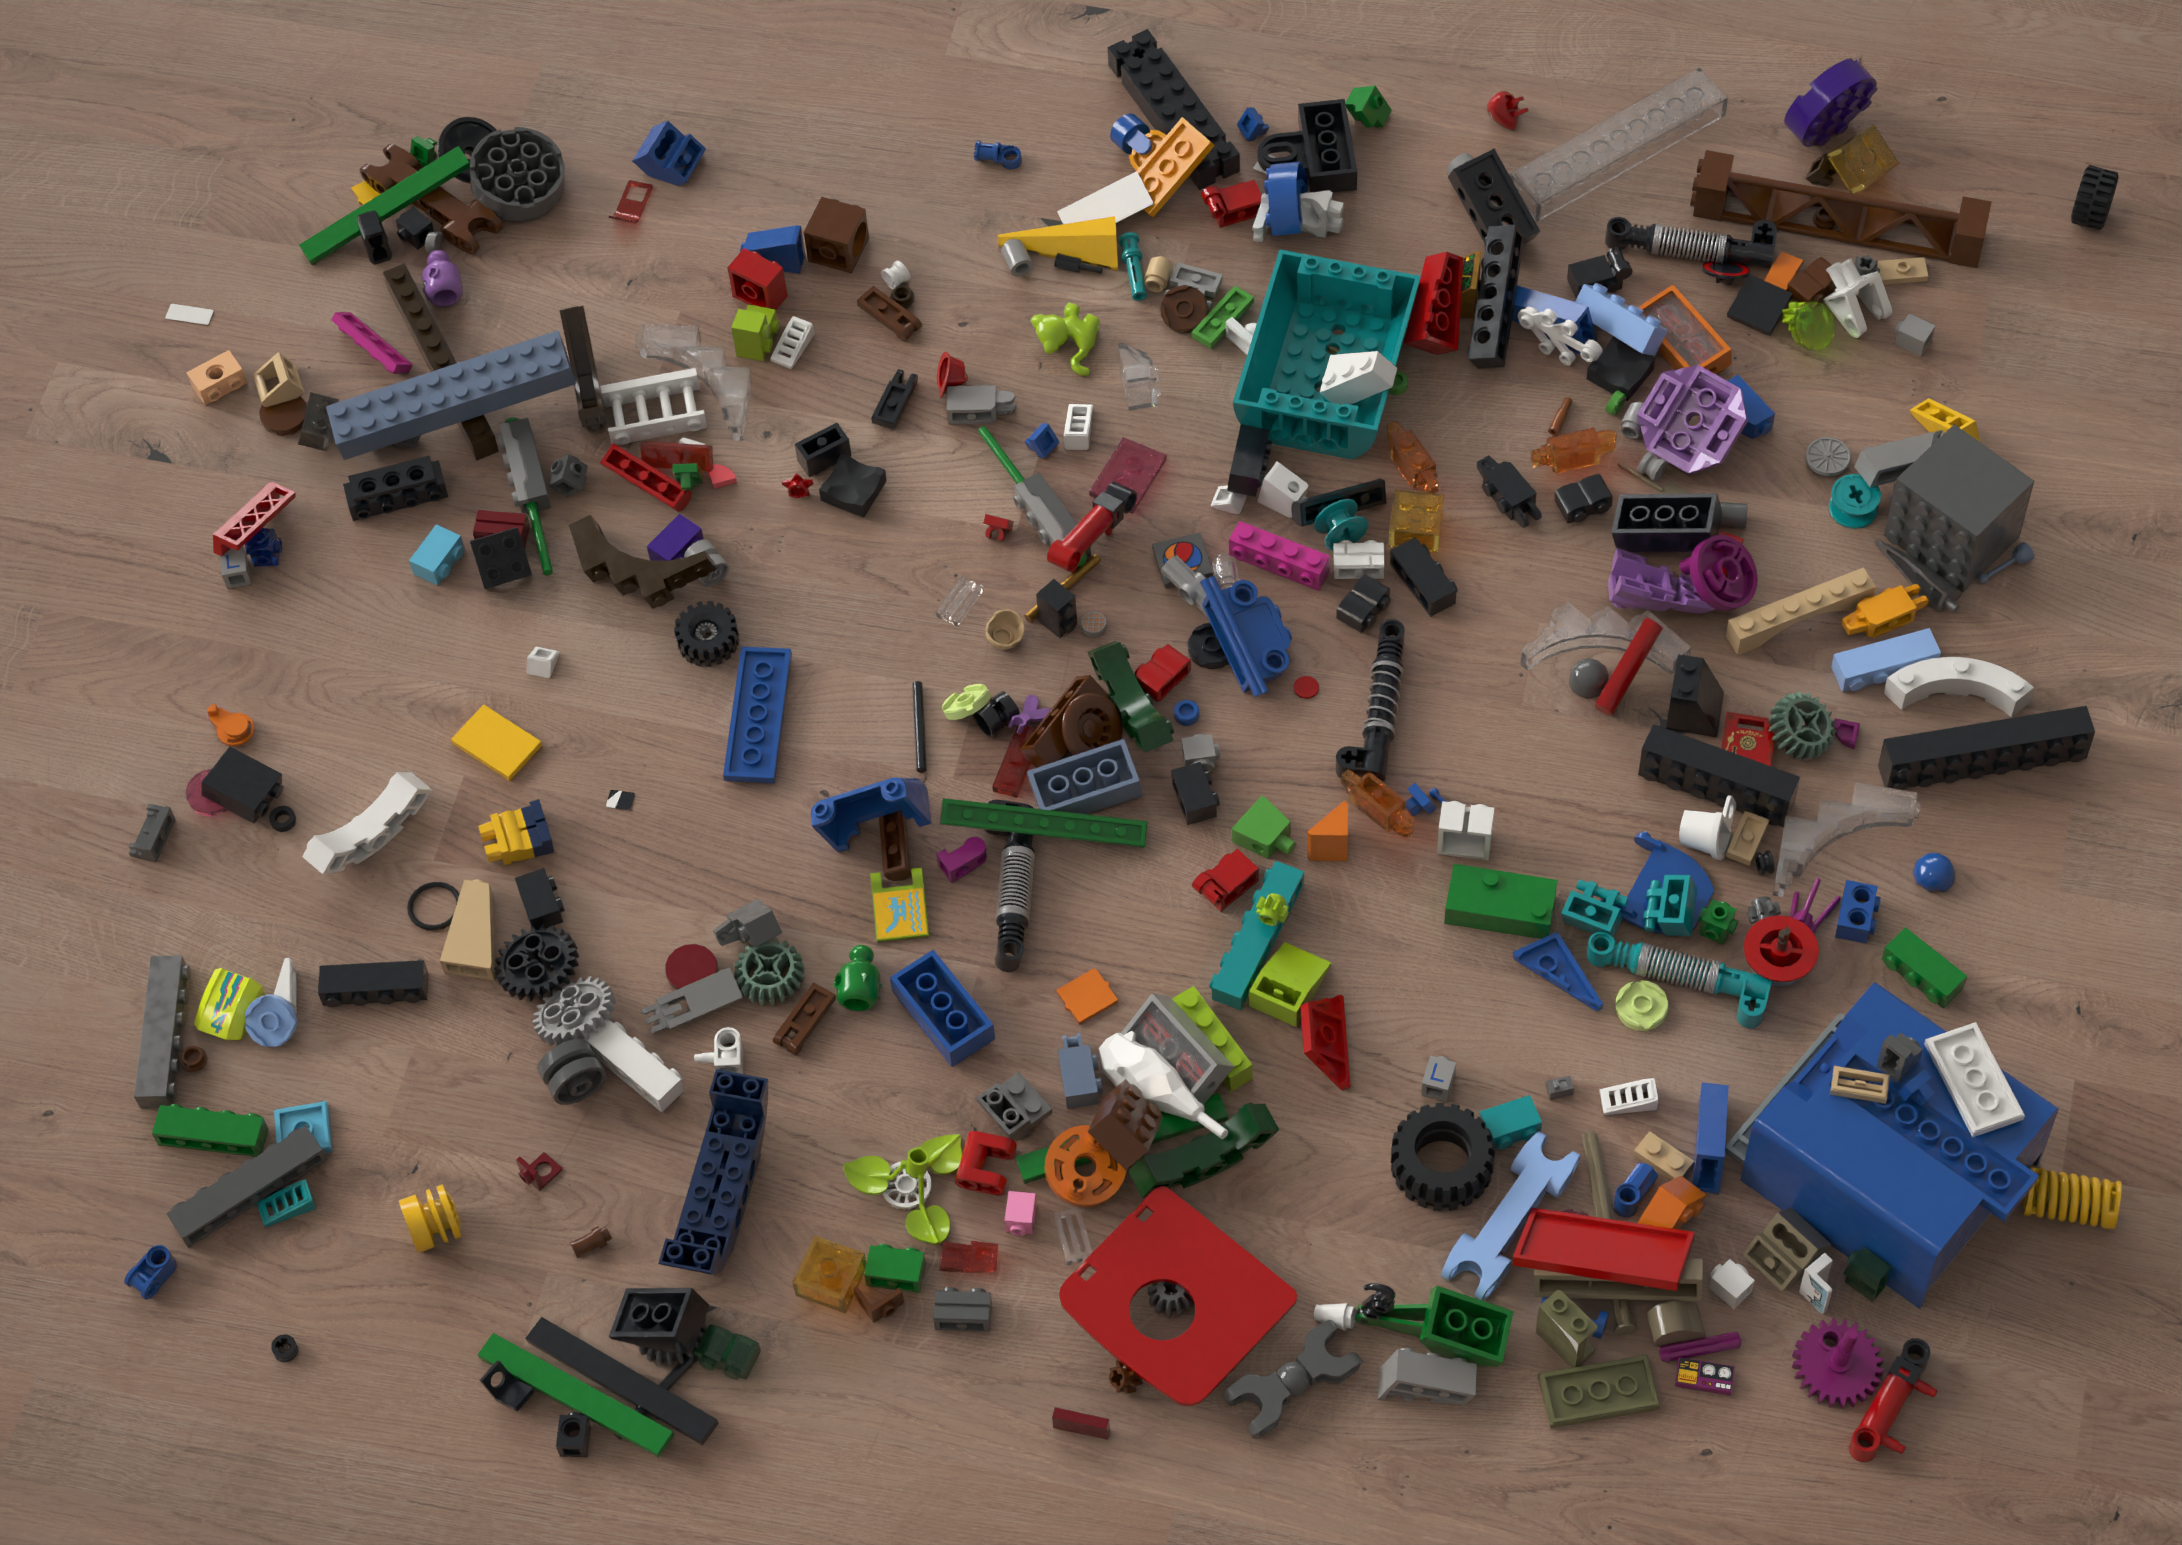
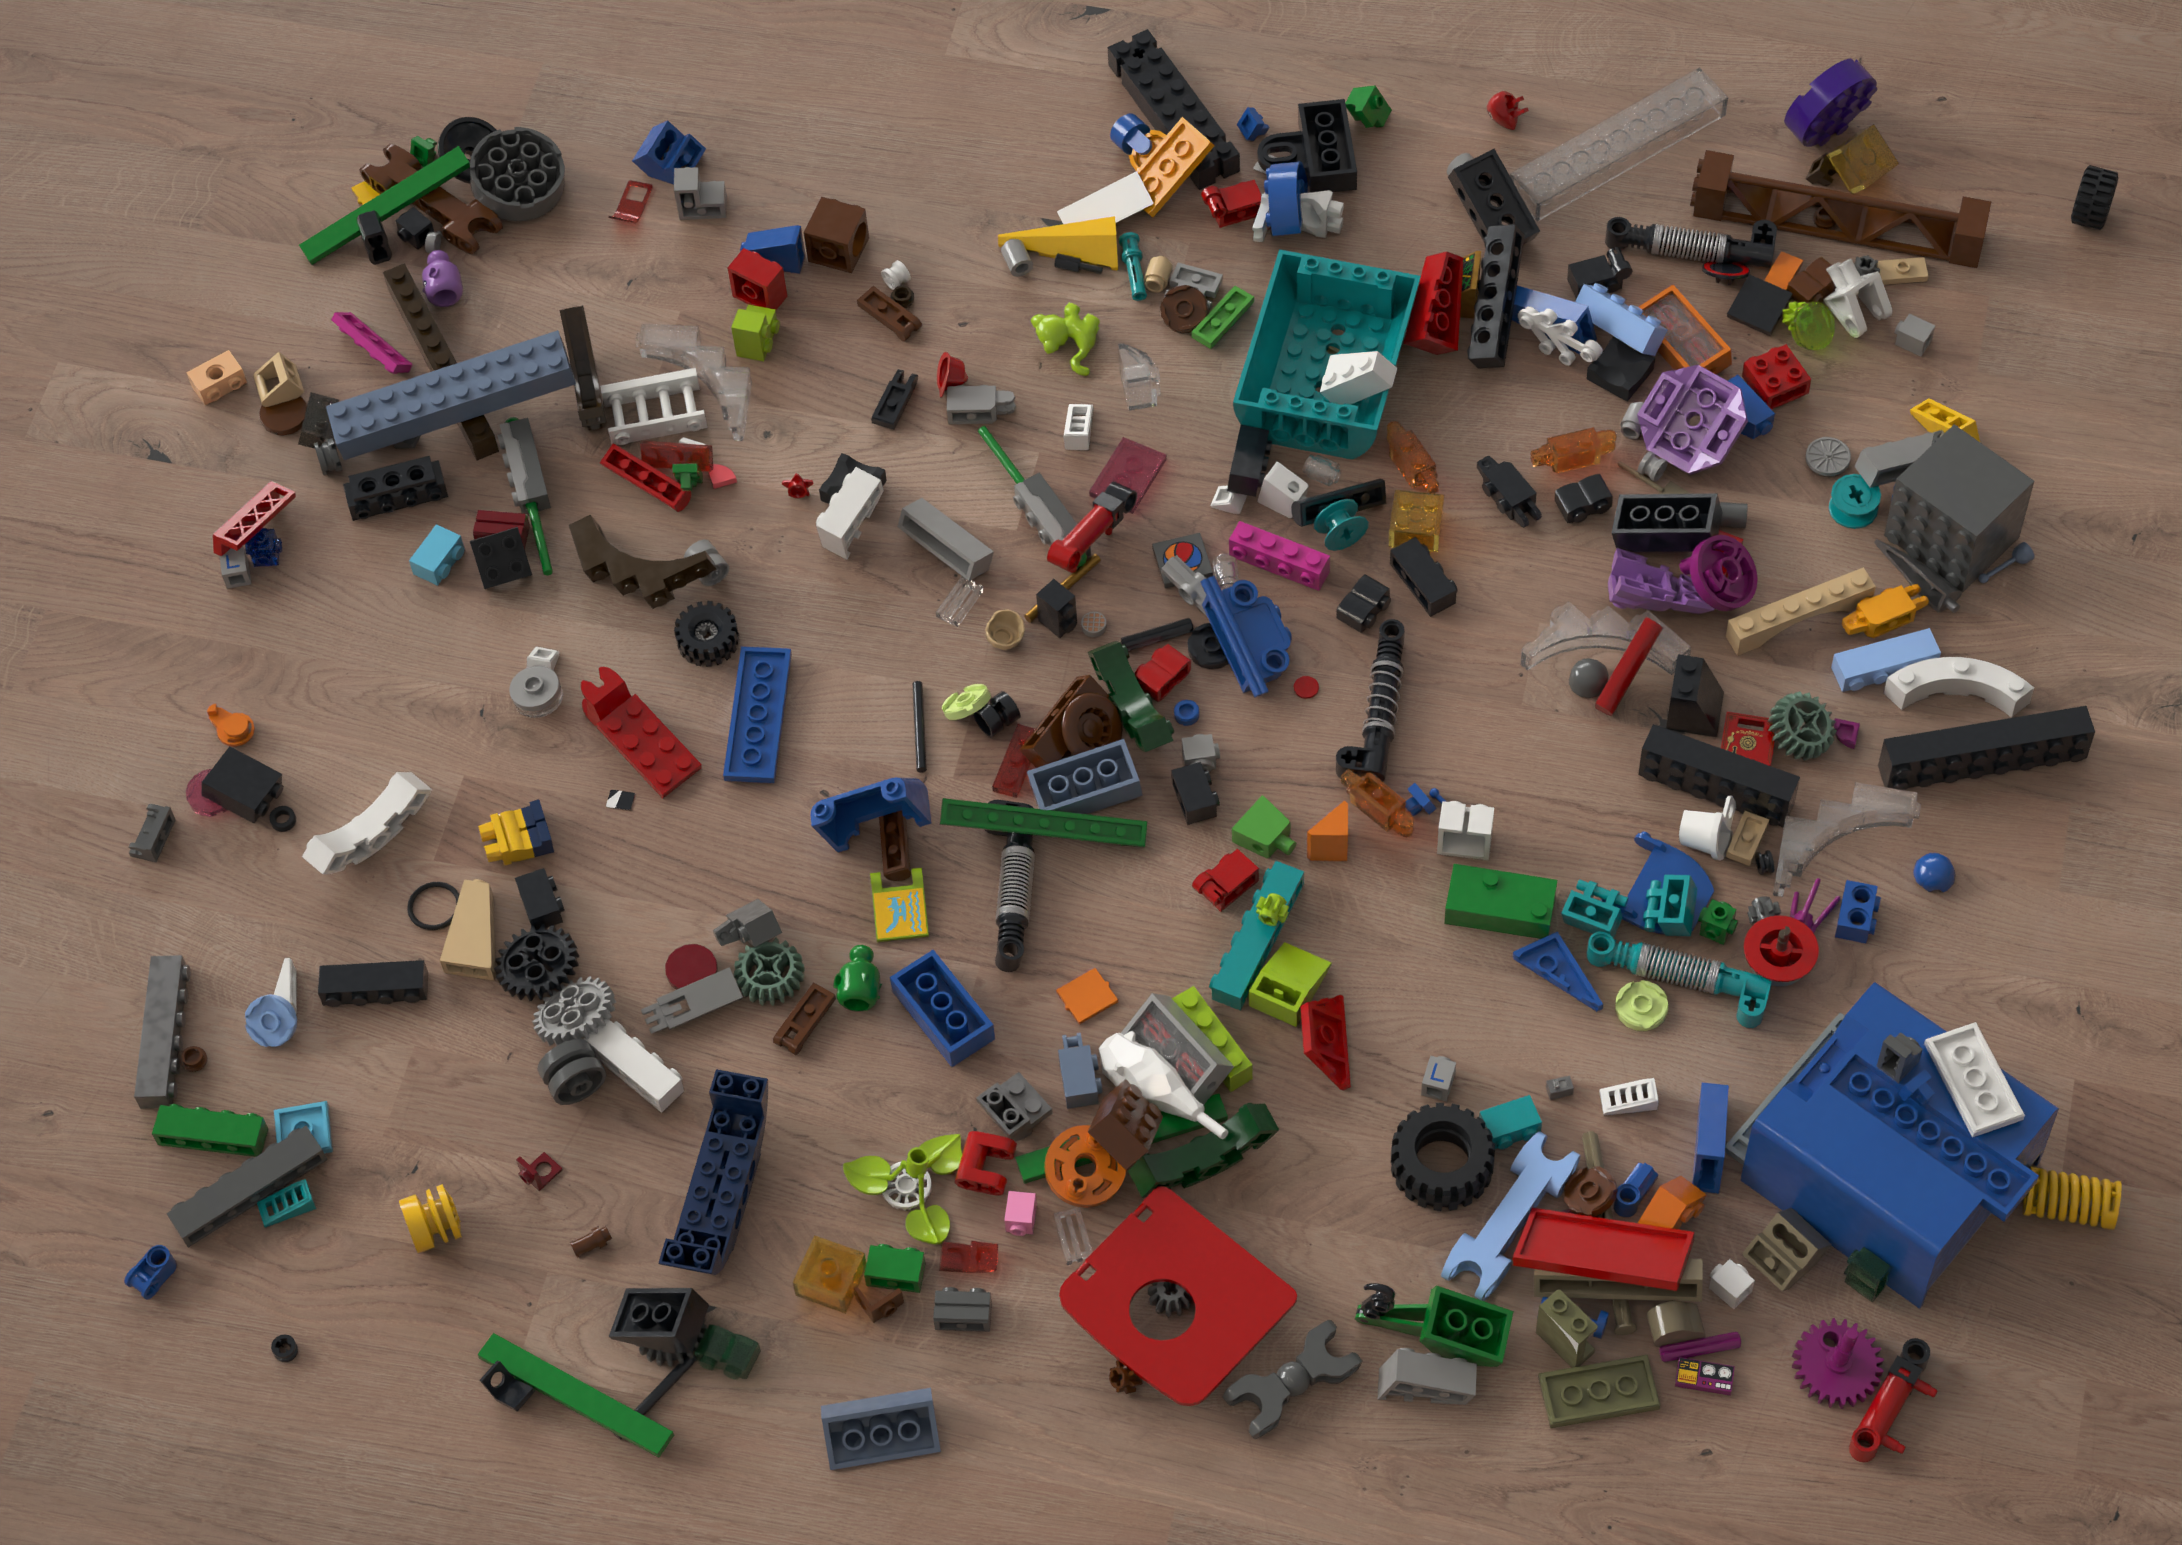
white sticker [165,304,214,325] -> none
neon yellow slope [194,968,266,1040] -> none
yellow tile [451,704,542,781] -> none
black tile [525,1317,719,1446] -> none
dark grey brick [548,454,588,497] -> none
black brick [556,1412,591,1457] -> none
dark purple brick [647,514,704,561] -> none
white piece [694,1027,744,1074] -> none
white slope [770,316,815,369] -> none
black brick [795,423,852,478] -> none
magenta leg [936,837,987,883] -> none
blue connector [974,140,1022,170] -> none
red tile [983,514,1014,541] -> none
medium lavender piece [1009,694,1052,733] -> none
blue tile [1025,423,1060,458] -> none
dark red tile [1052,1407,1110,1440] -> none
white tile [1226,317,1257,355] -> none
white cone [1314,1303,1356,1331] -> none
white brick [1333,540,1384,579] -> none
bright green tile [1389,371,1408,395] -> none
dark orange piece [1548,397,1572,436] -> none
bright green tile [1605,390,1626,416] -> none
tan plate [1633,1131,1694,1180] -> none
white panel [1799,1253,1833,1314] -> none
tan tile [1830,1066,1890,1104] -> none
green brick [1882,927,1967,1009] -> none
none -> dark grey wheel [314,438,343,476]
none -> light grey piece [509,666,563,718]
none -> red hinge [581,667,702,799]
none -> light grey brick [674,167,727,220]
none -> white wedge [816,467,884,560]
none -> sand blue slope [821,1388,941,1470]
none -> light grey brick [898,498,994,581]
none -> black axle [1121,618,1194,651]
none -> clear brick [1303,455,1342,486]
none -> reddish brown tile [1563,1166,1618,1217]
none -> red brick [1742,344,1811,410]

